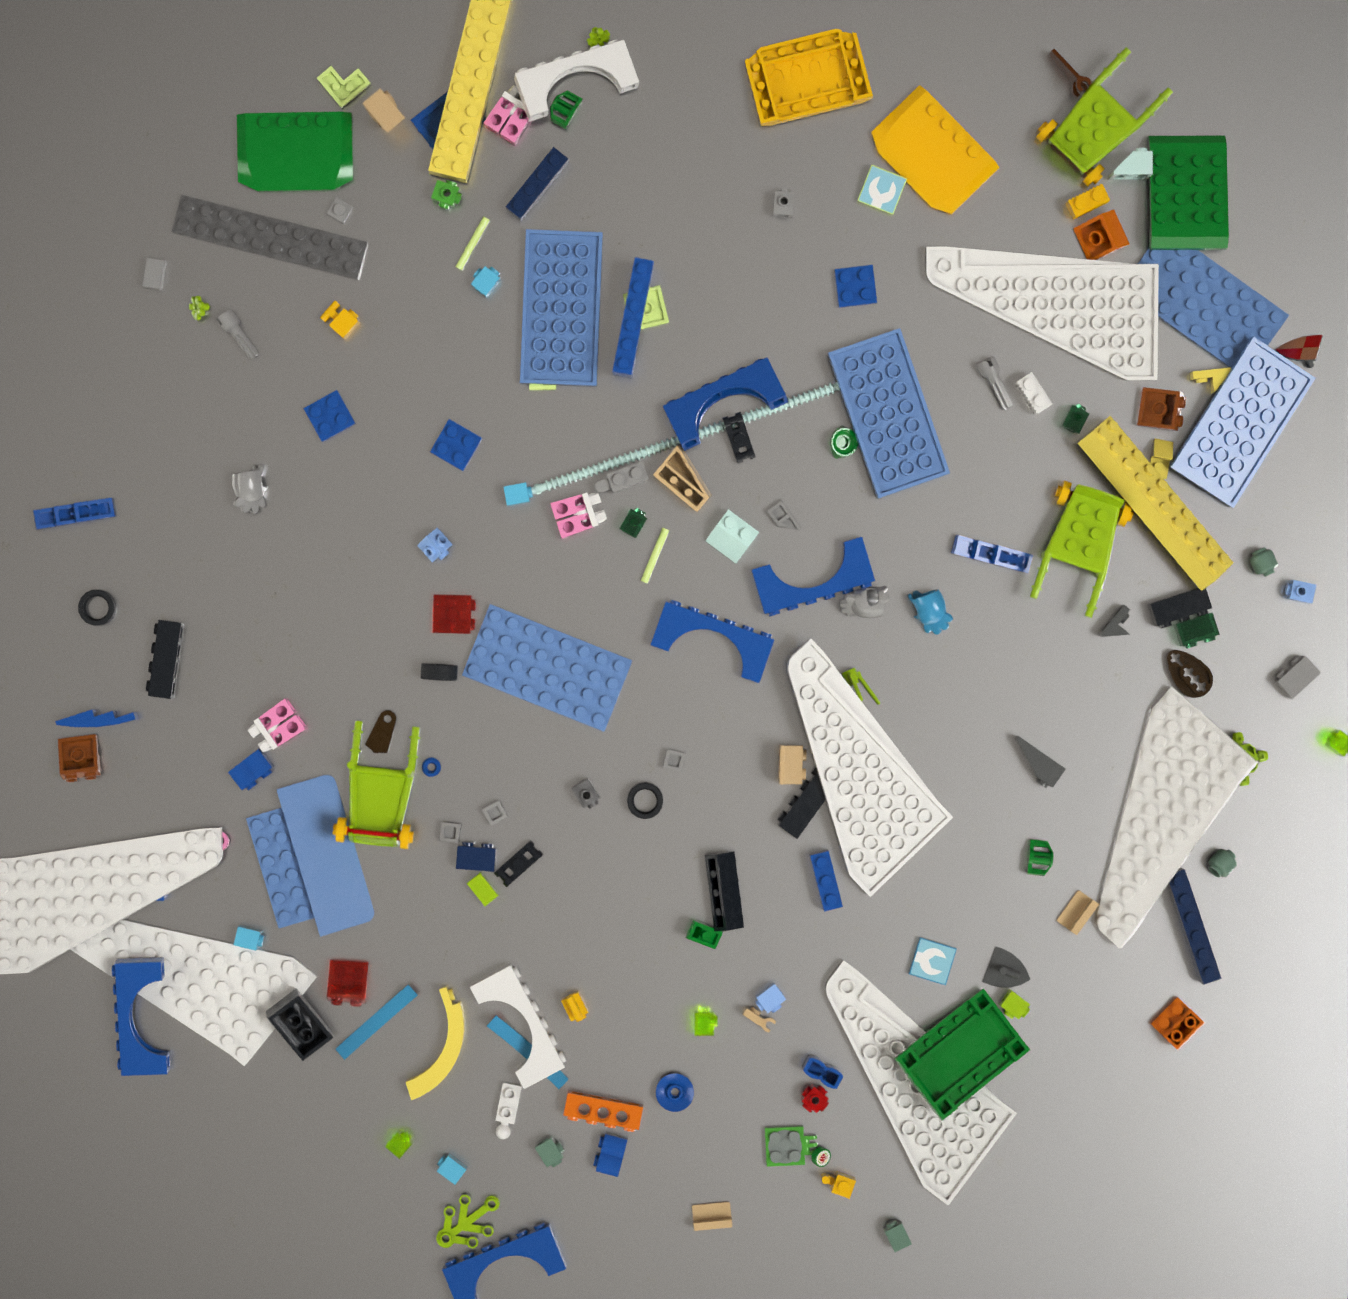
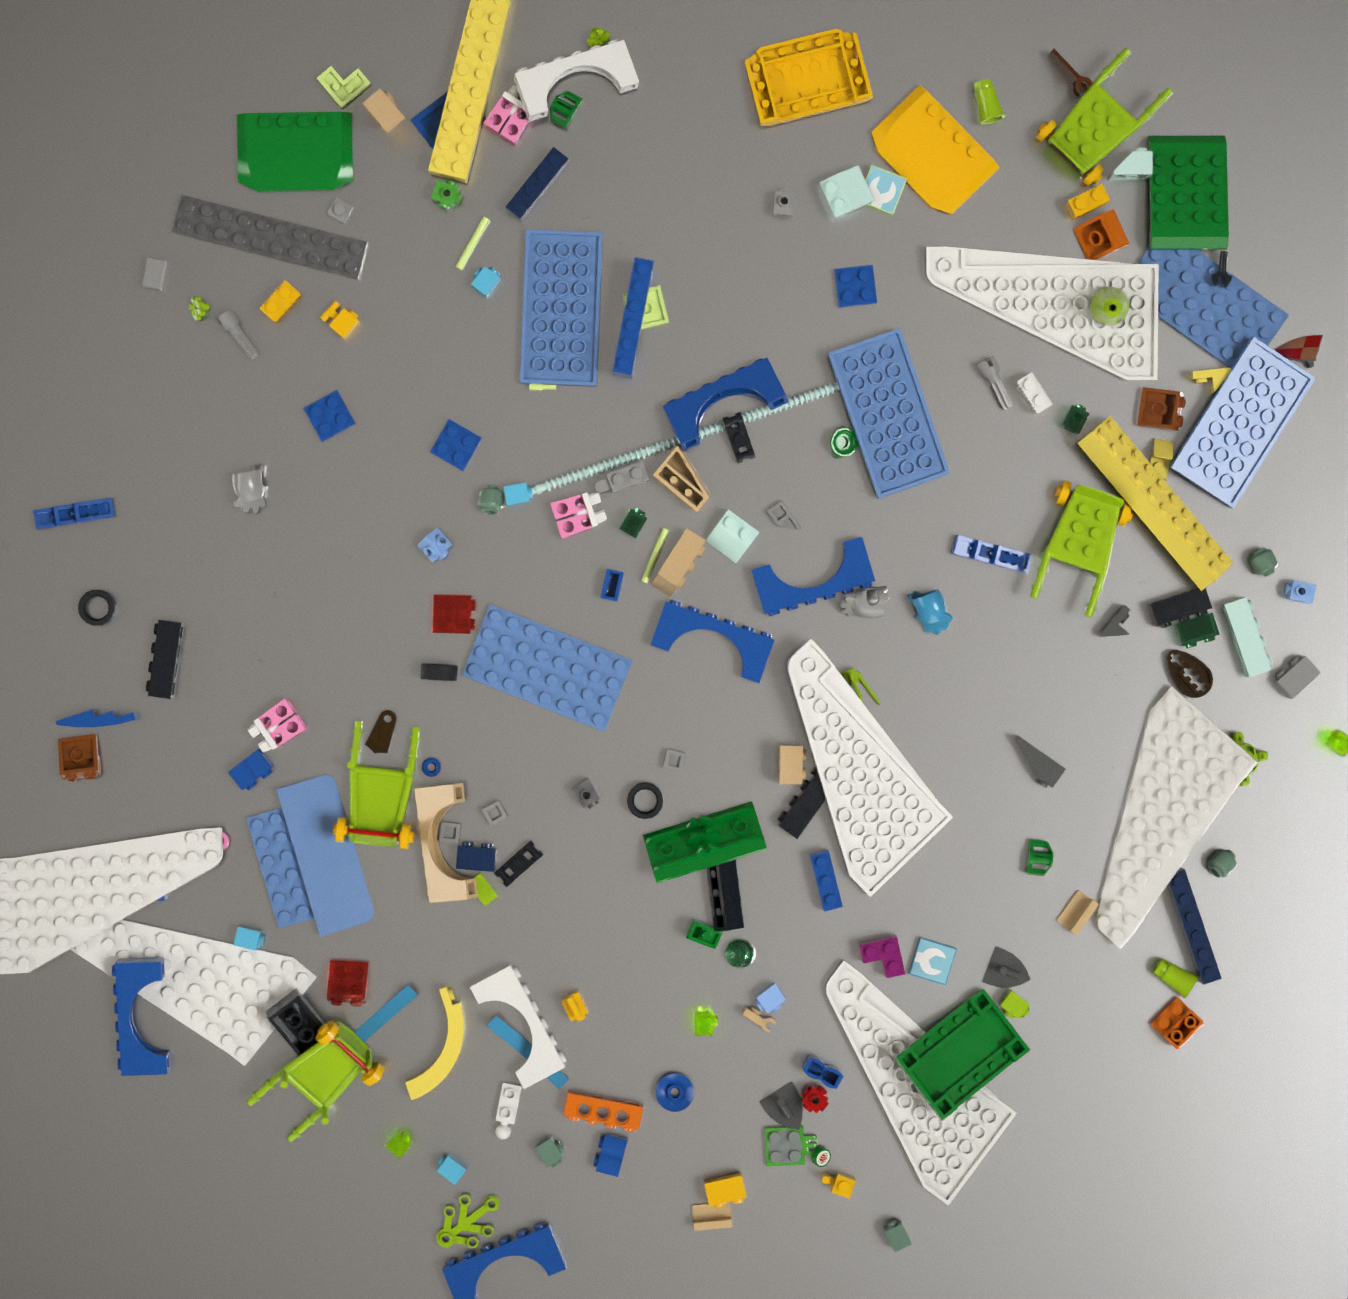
none -> lime piece [246,1021,384,1142]
none -> yellow brick [260,281,301,323]
none -> tan arch [414,782,478,903]
none -> sand green head [478,485,503,515]
none -> blue piece [601,569,624,601]
none -> green hinge [643,801,768,883]
none -> tan wedge [651,528,706,597]
none -> yellow brick [704,1172,747,1208]
none -> clear green hair [725,939,756,968]
none -> dark grey shield [760,1082,803,1130]
none -> light aqua slope [819,165,875,218]
none -> magenta brick [858,935,905,978]
none -> lime plant [974,79,1006,125]
none -> lime cone [1090,287,1129,325]
none -> lime plant [1153,958,1199,999]
none -> black bar [1211,251,1232,288]
none -> light aqua brick [1222,597,1272,677]

